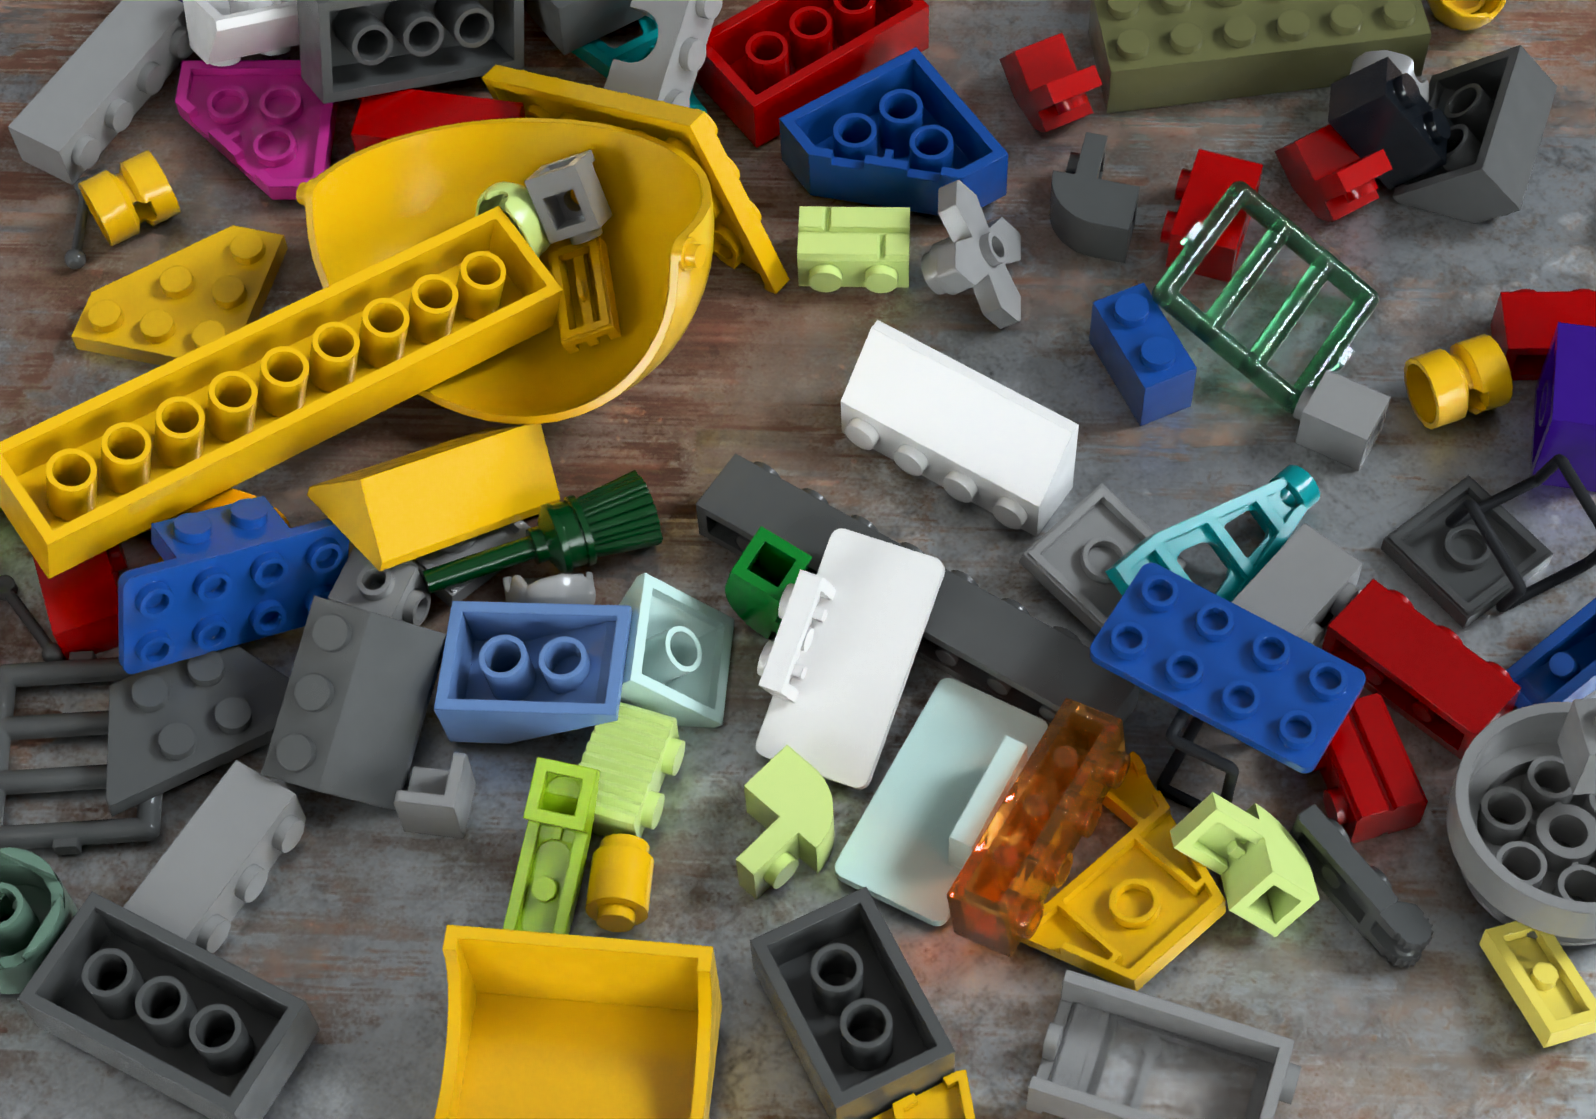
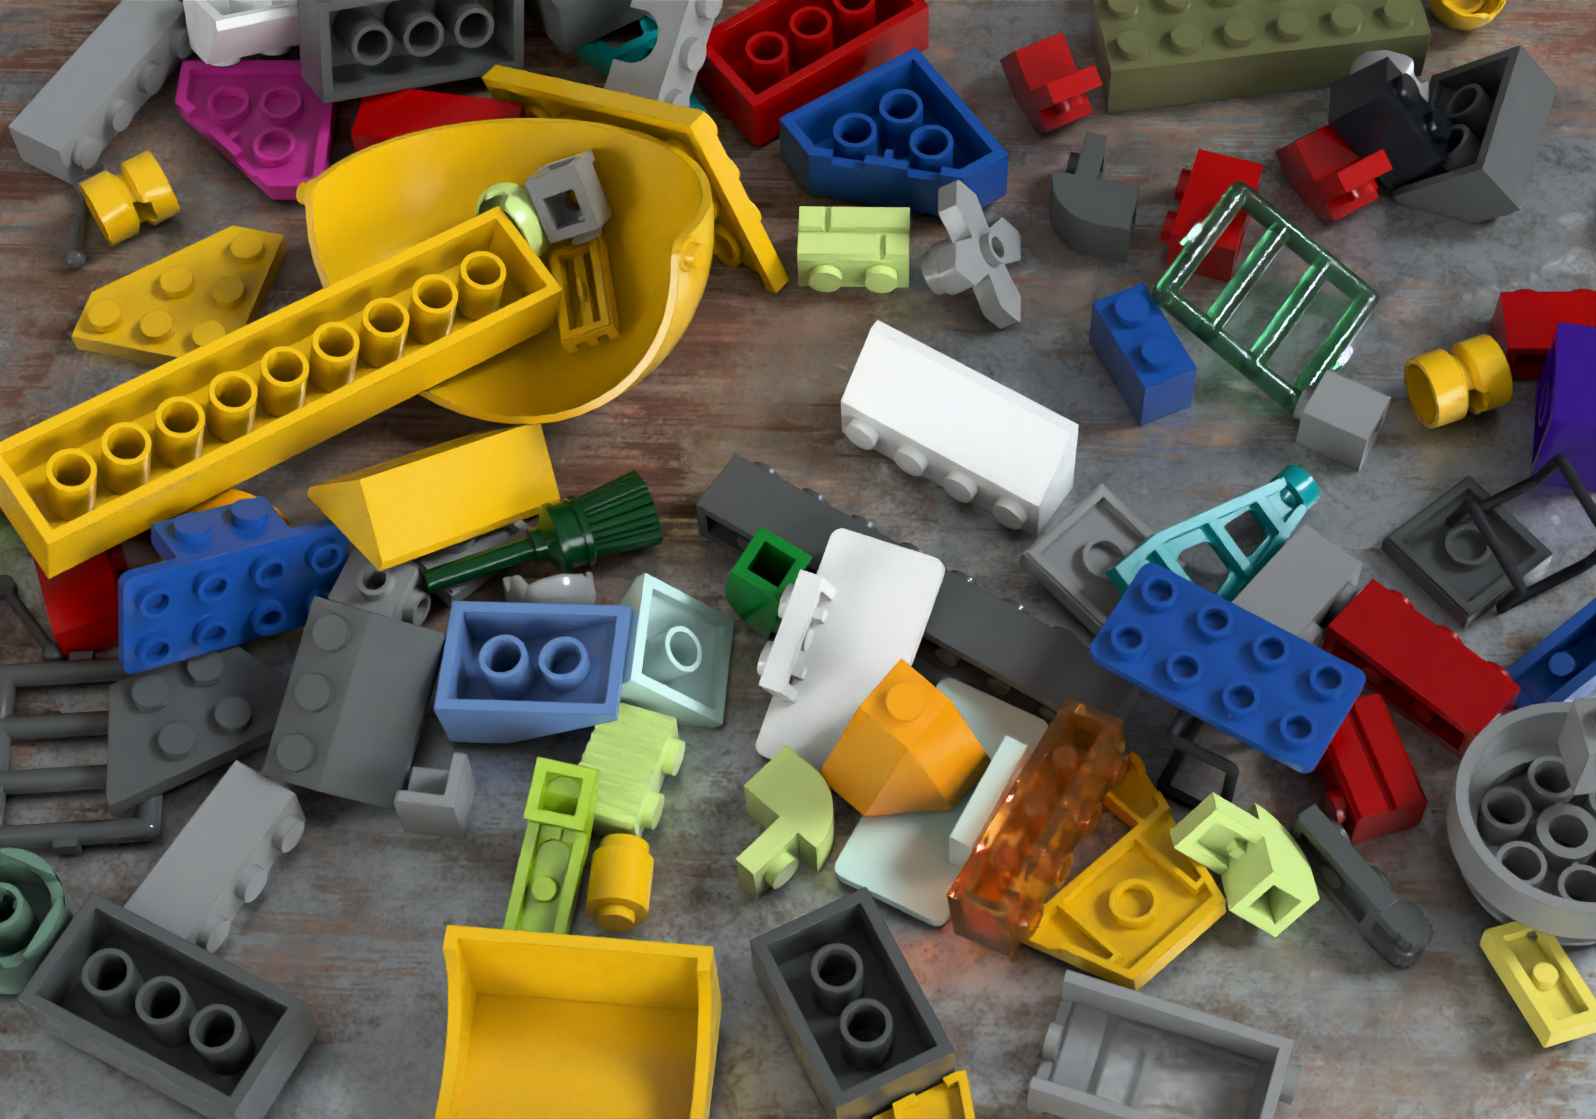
none -> light orange slope [819,658,991,817]

